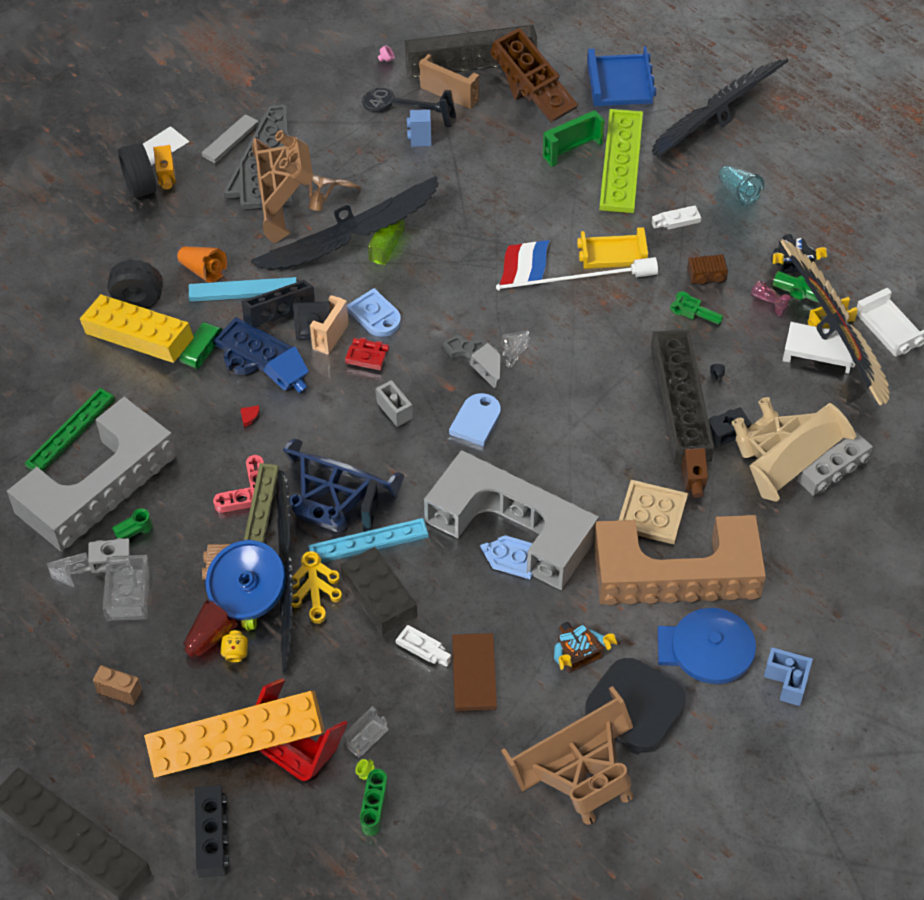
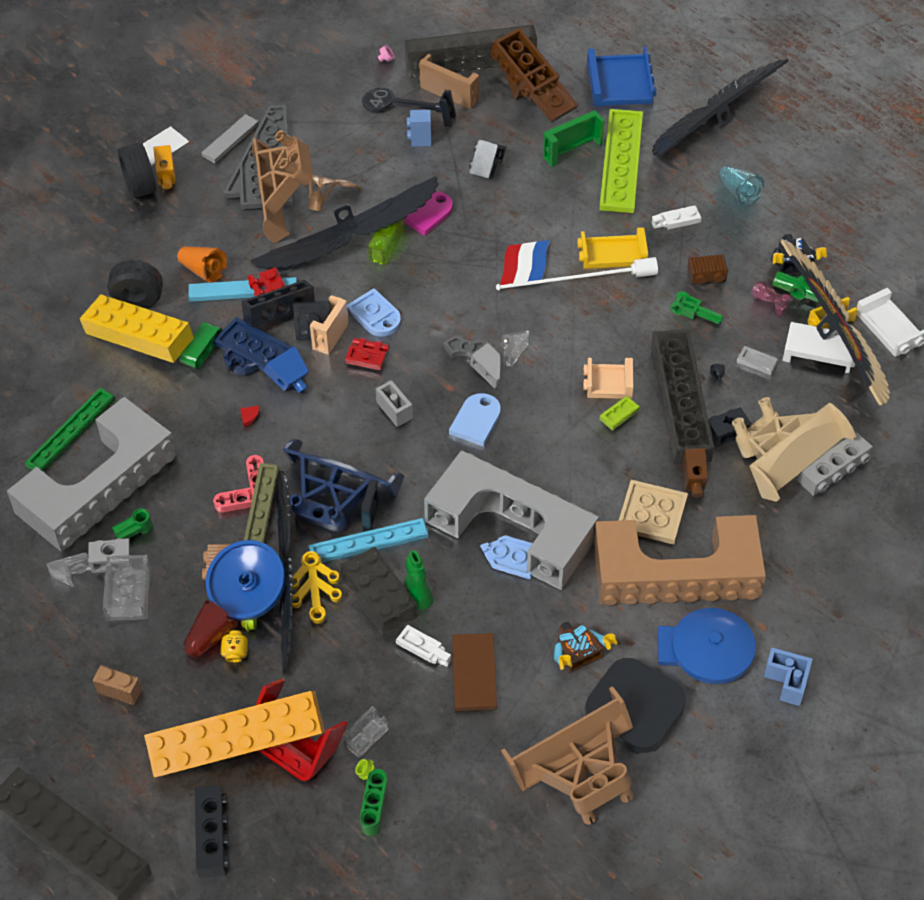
none -> red plate [247,267,285,296]
none -> dark pink tile [401,191,452,236]
none -> green piece [403,550,434,610]
none -> brick [469,140,507,179]
none -> light nougat panel [584,358,633,399]
none -> lime plate [599,396,640,431]
none -> light grey tile [737,346,779,376]

